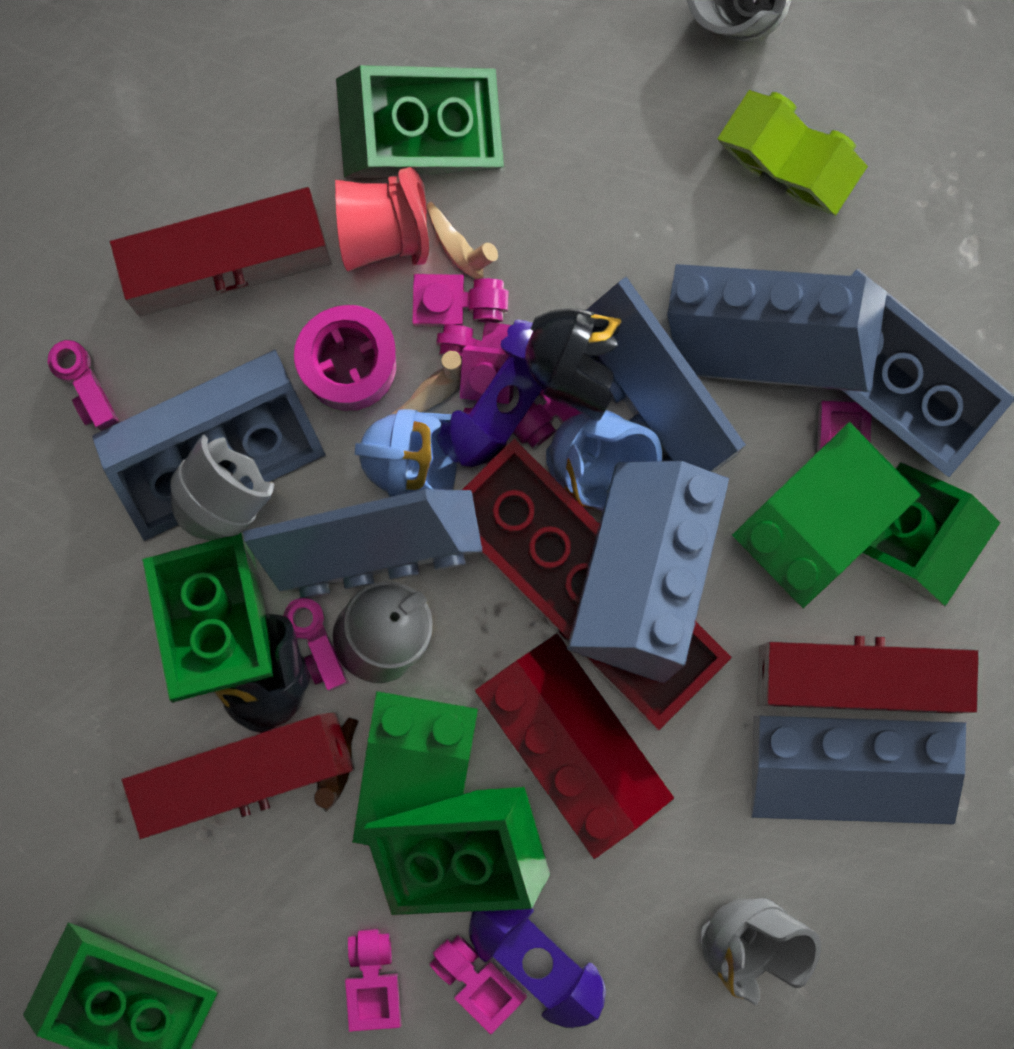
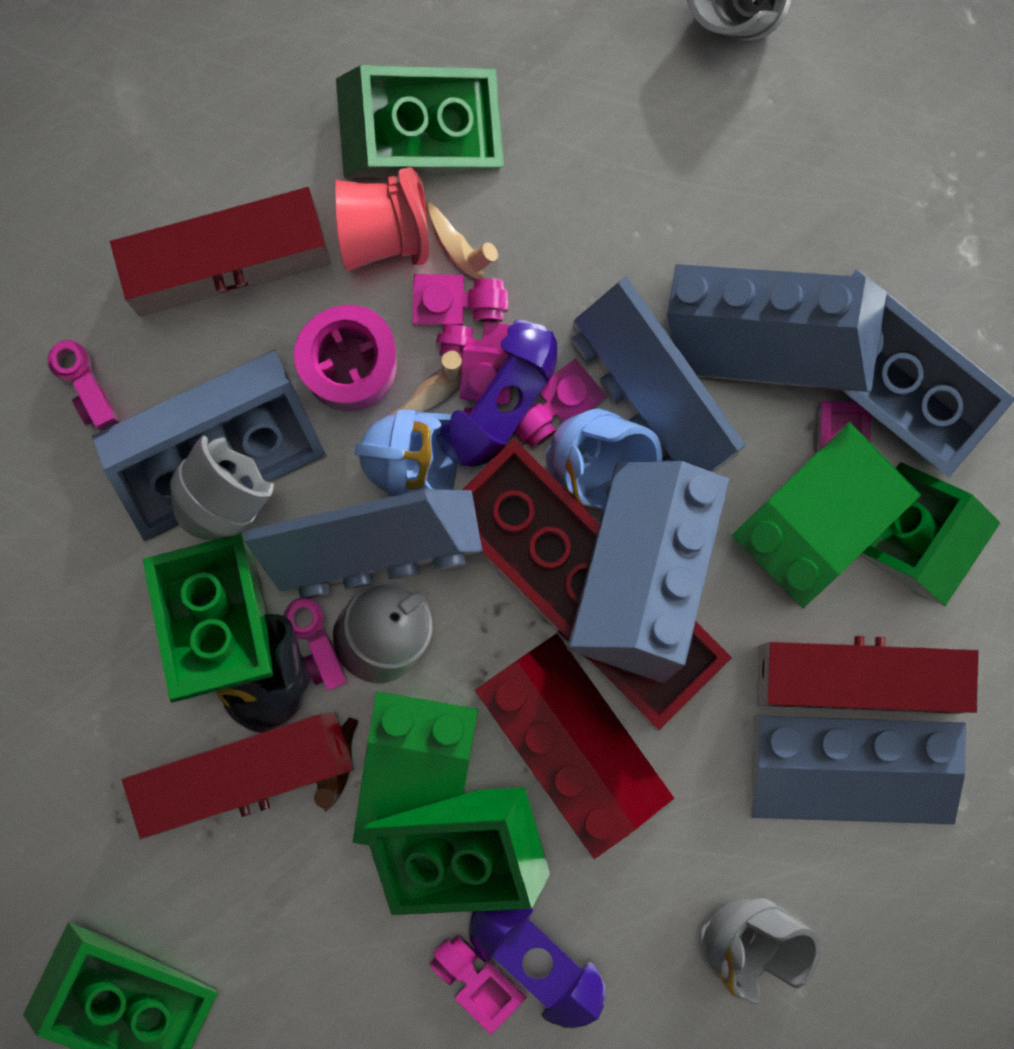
dark pink plate [345,929,402,1032] -> none
black helmet [525,308,621,421] -> none
lime brick [717,90,868,216] -> none

